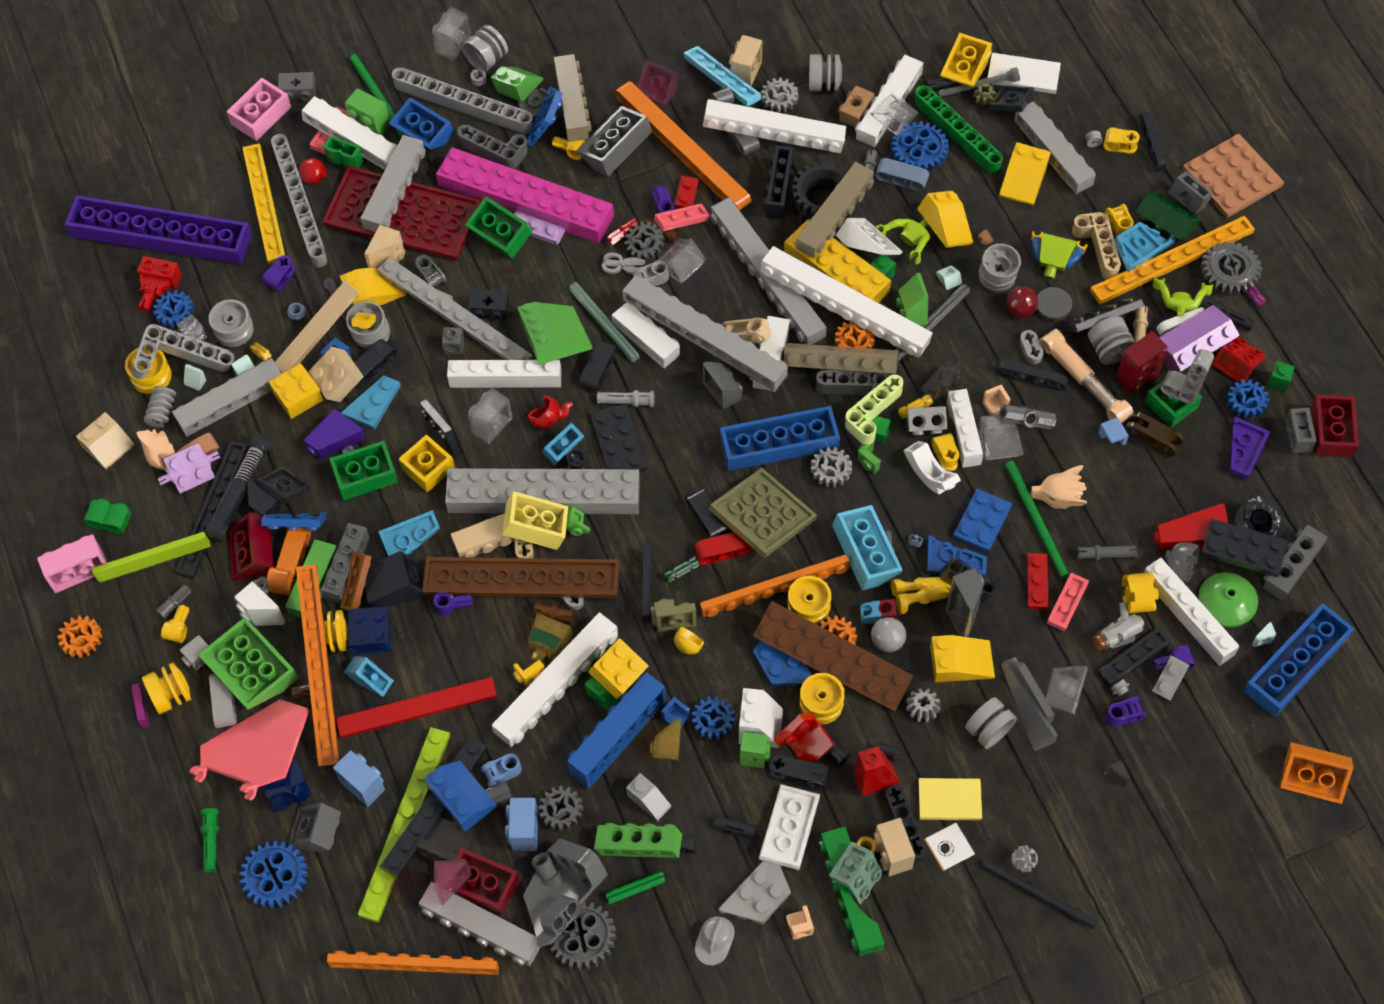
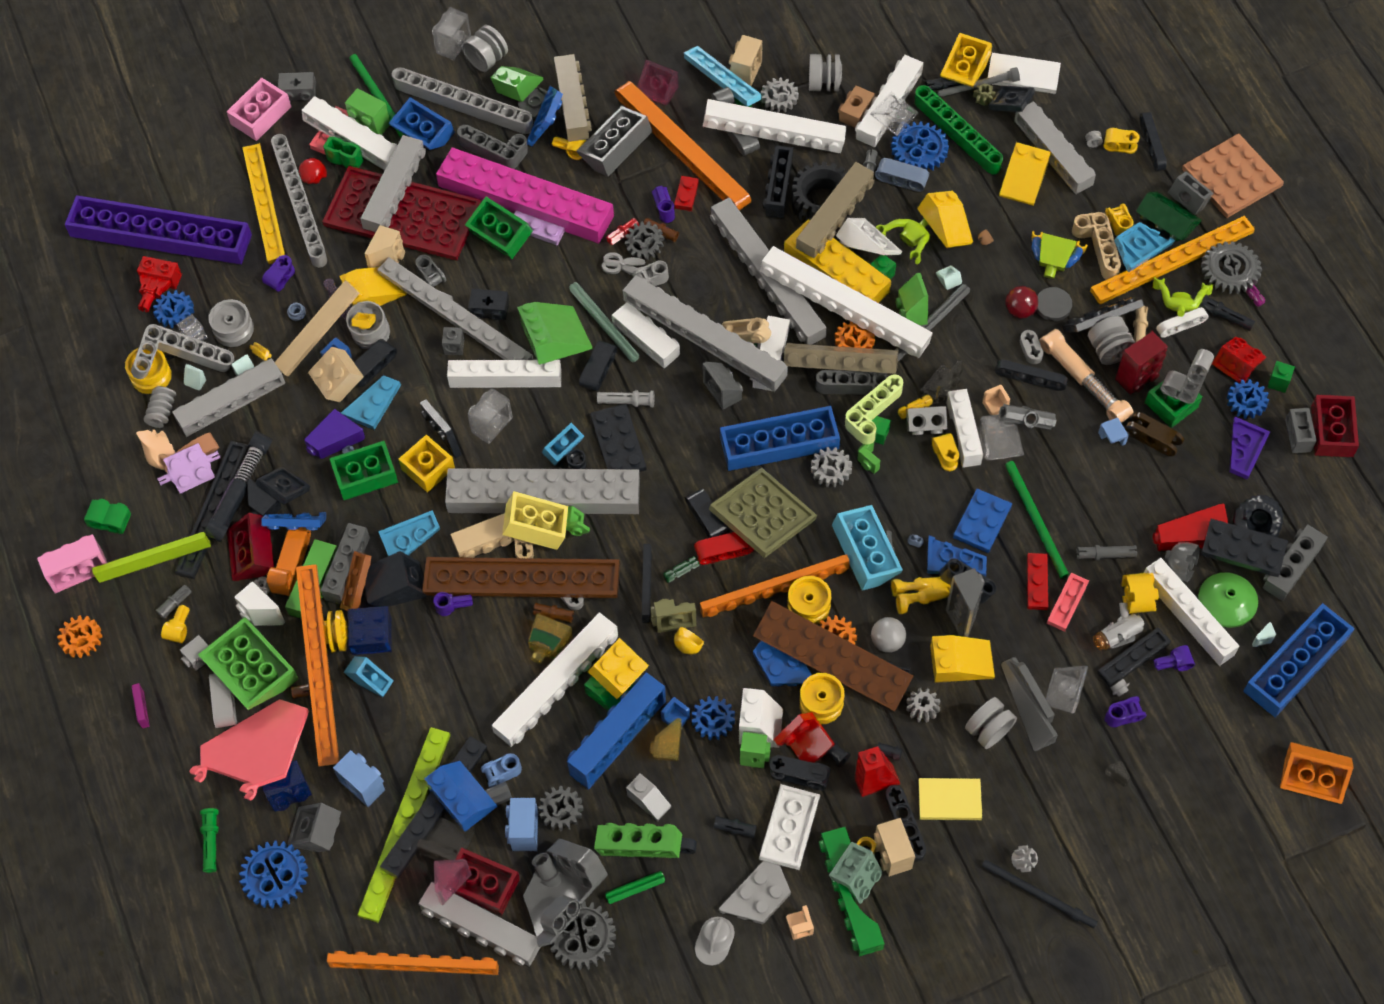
tan slope [76,412,135,469] -> none
yellow wheel [142,662,192,714] -> none
yellow brick [269,363,323,419] -> none
red tile [336,677,497,739] -> none
light grey bush [471,69,487,86] -> none
yellow bracket [513,660,545,687] -> none
red hair [527,396,573,429] -> none
coral plate [654,204,710,231] -> none
clear slope [655,239,706,284] -> none
leg [860,599,898,624] -> none
white arch [903,441,961,494] -> none
white sticker [924,823,975,871] -> none
light grey wheel [978,244,1021,292] -> none
light nougat piece [1031,465,1087,509] -> none
light grey plate [1152,656,1189,701] -> none
medium lavender slope [1159,305,1240,372] -> none

